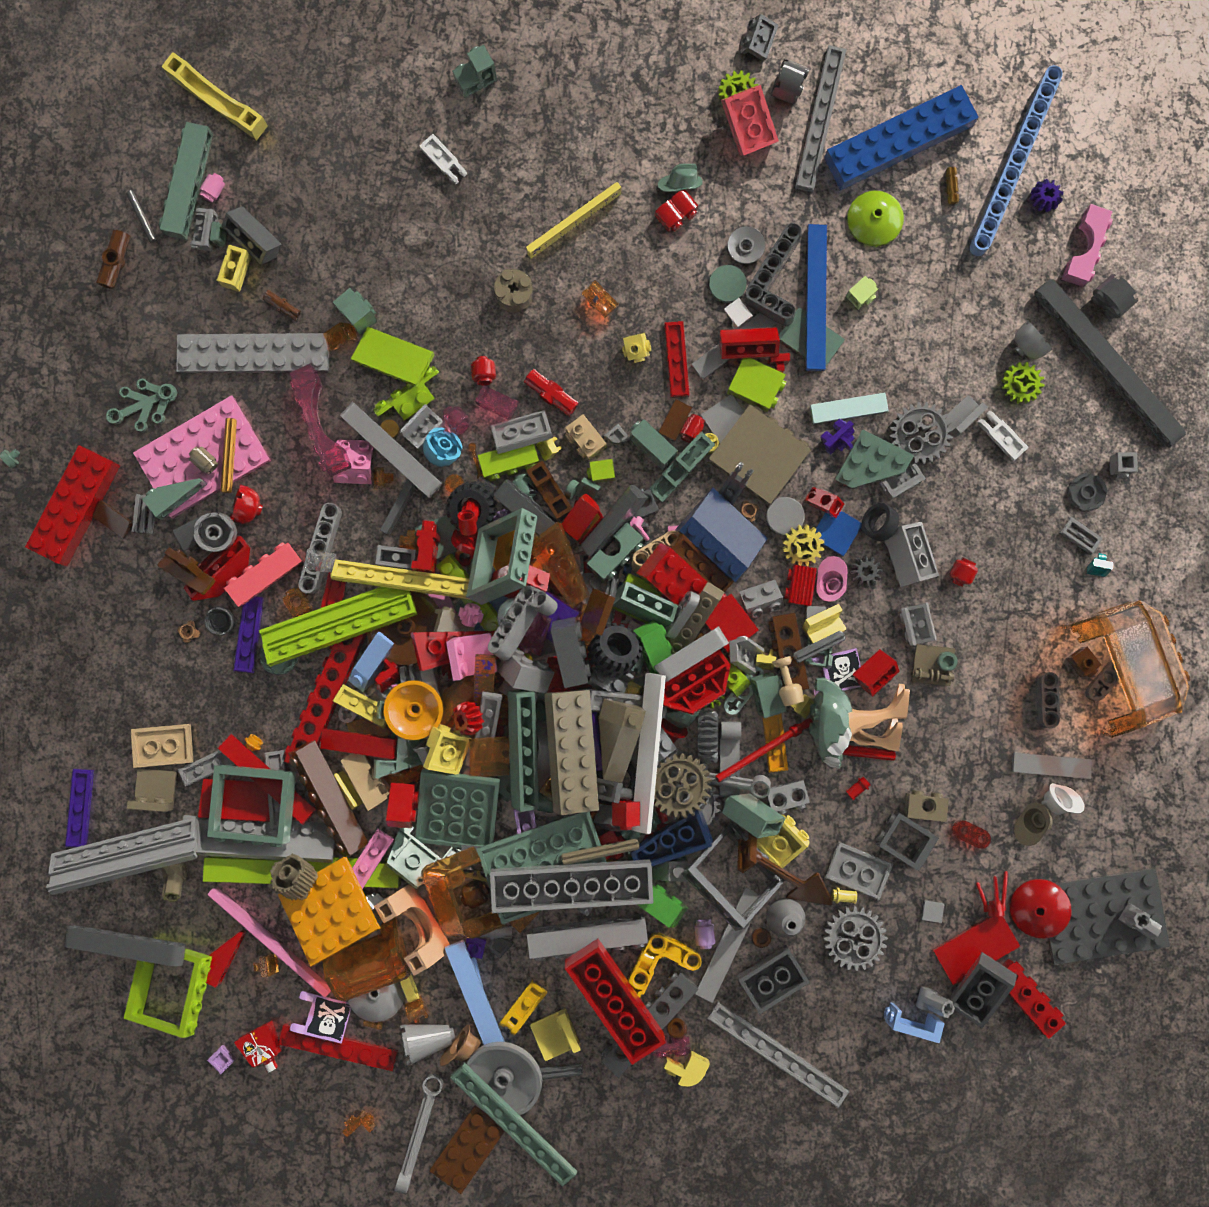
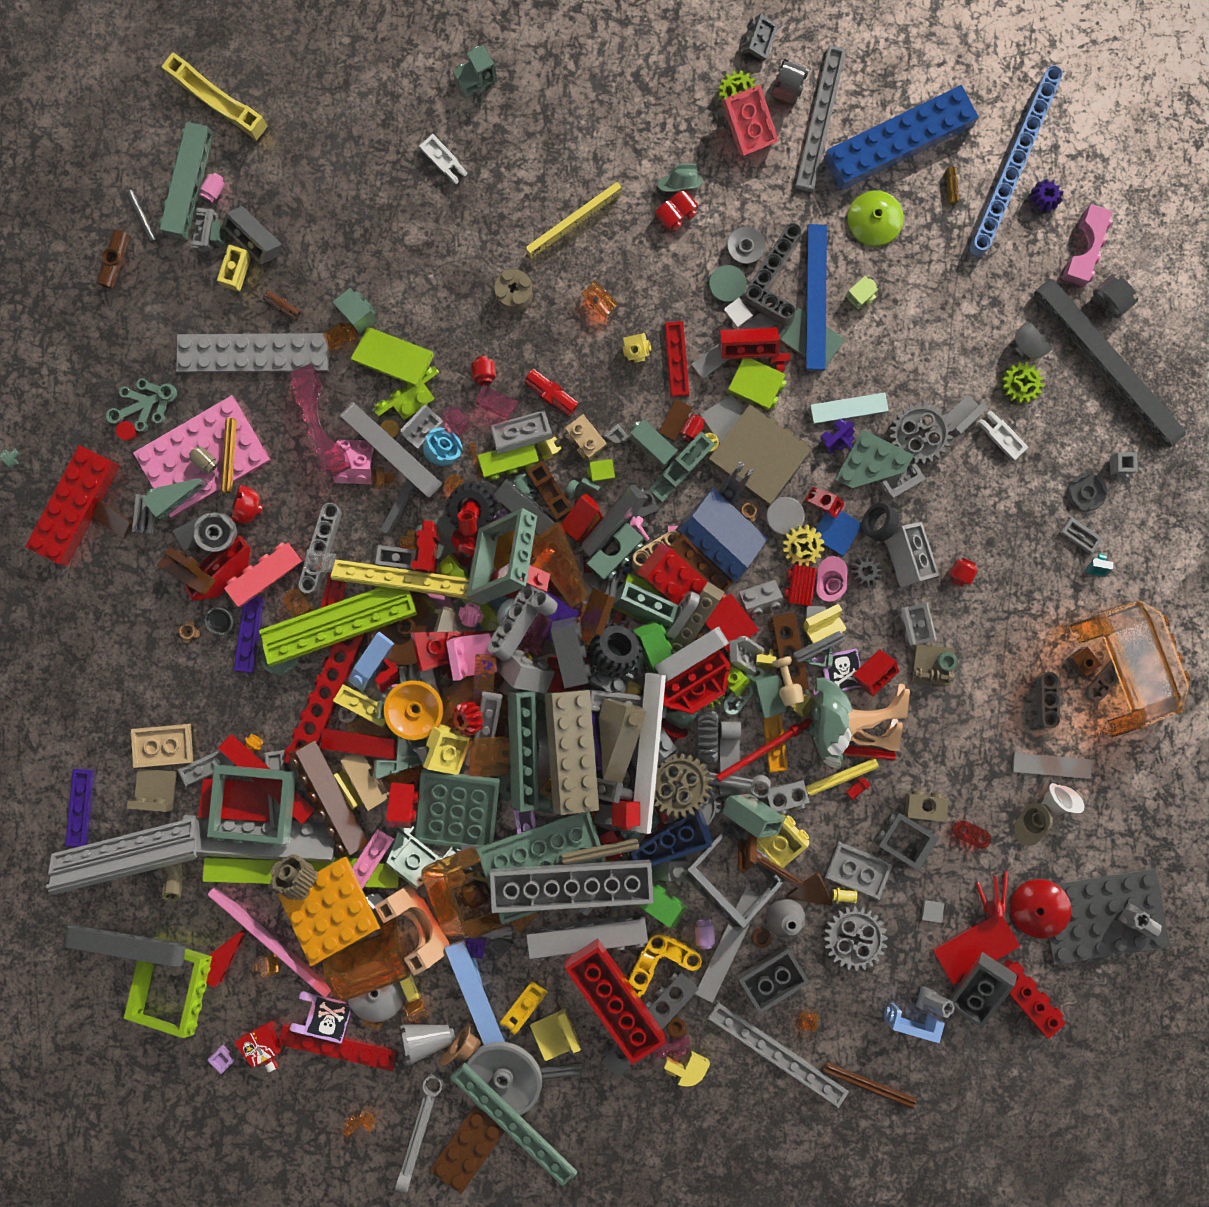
none -> red tile [116,421,137,441]
none -> clear orange plate [798,1011,819,1032]
none -> light yellow axle [806,759,879,796]
none -> reddish brown axle [823,1062,917,1109]

